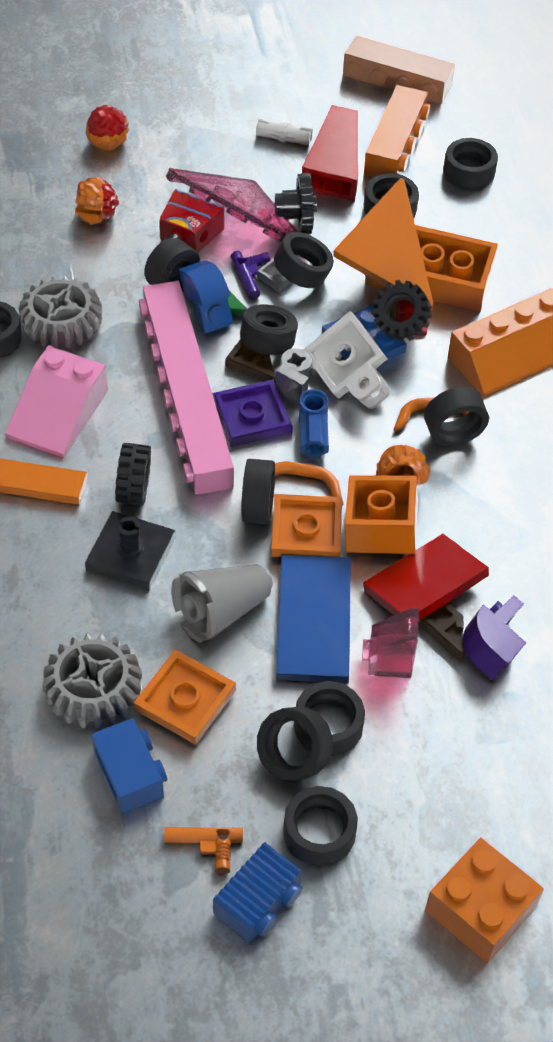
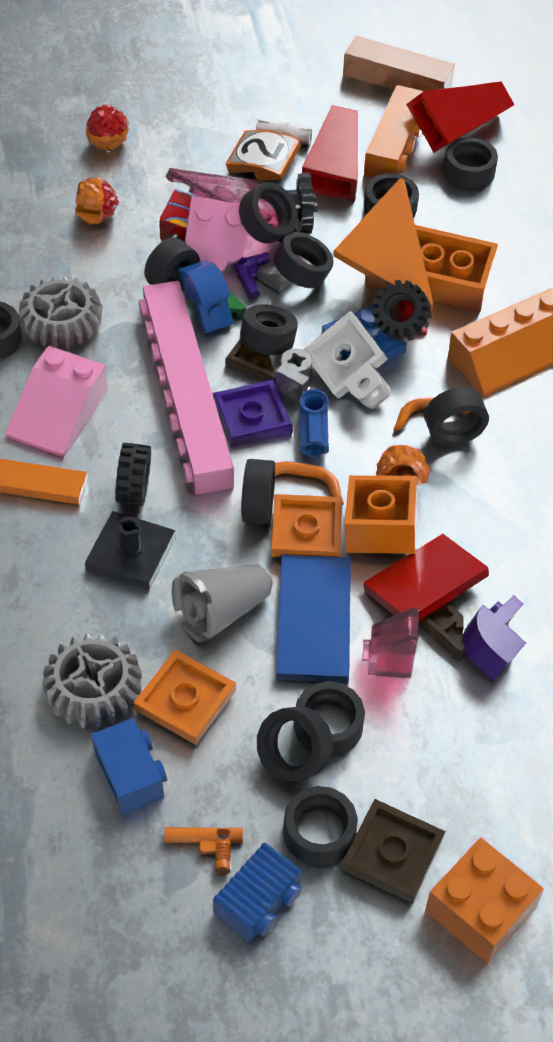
none -> bright pink plate [185,196,247,272]
none -> slope [225,130,301,181]
none -> black tyre [239,182,298,244]
none -> dark brown plate [341,799,446,903]
none -> red slope [406,81,515,153]

